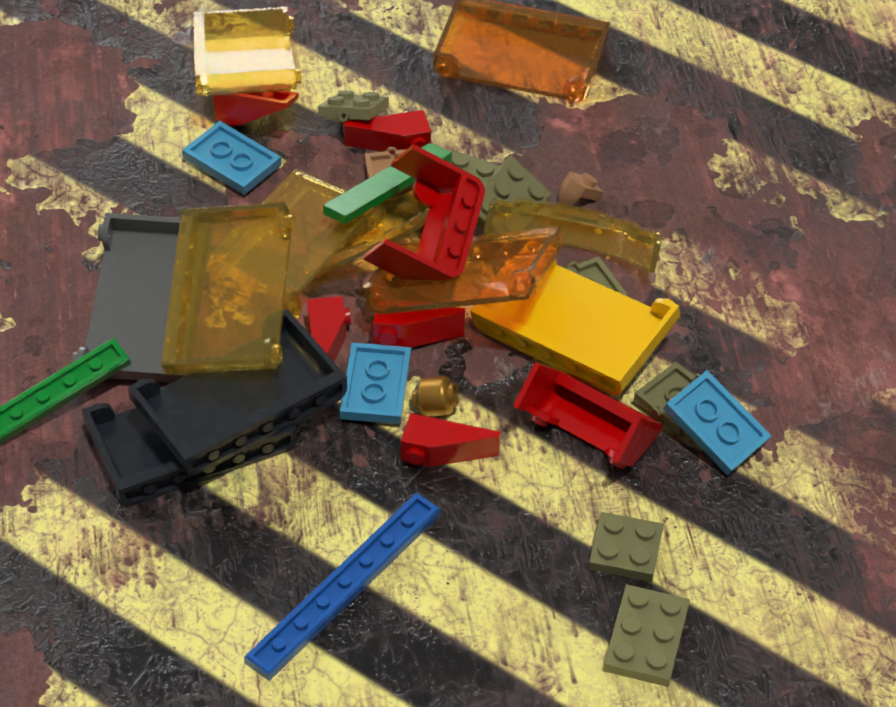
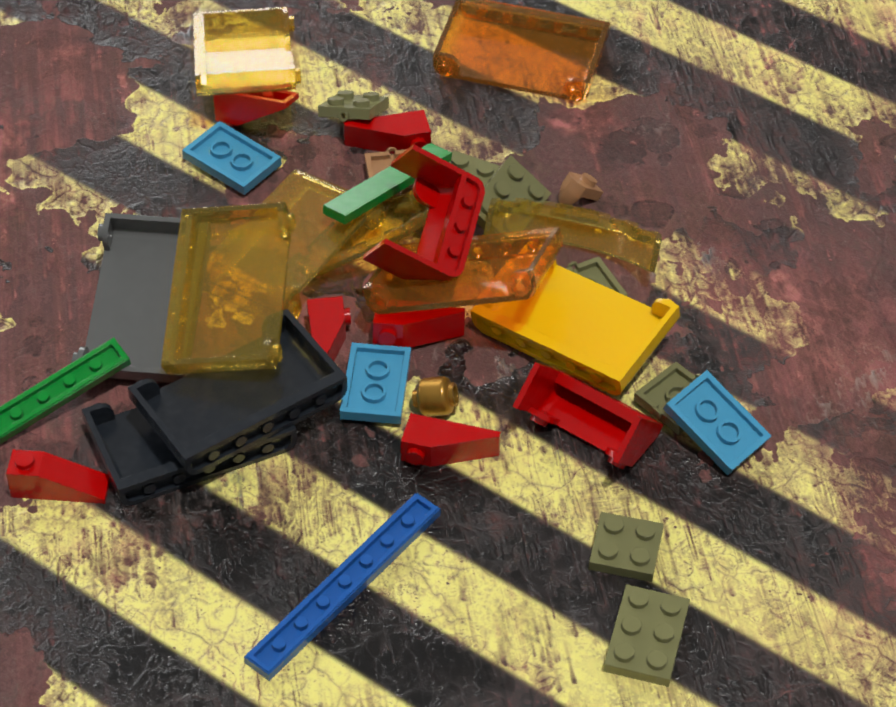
none -> red slope [6,449,110,504]

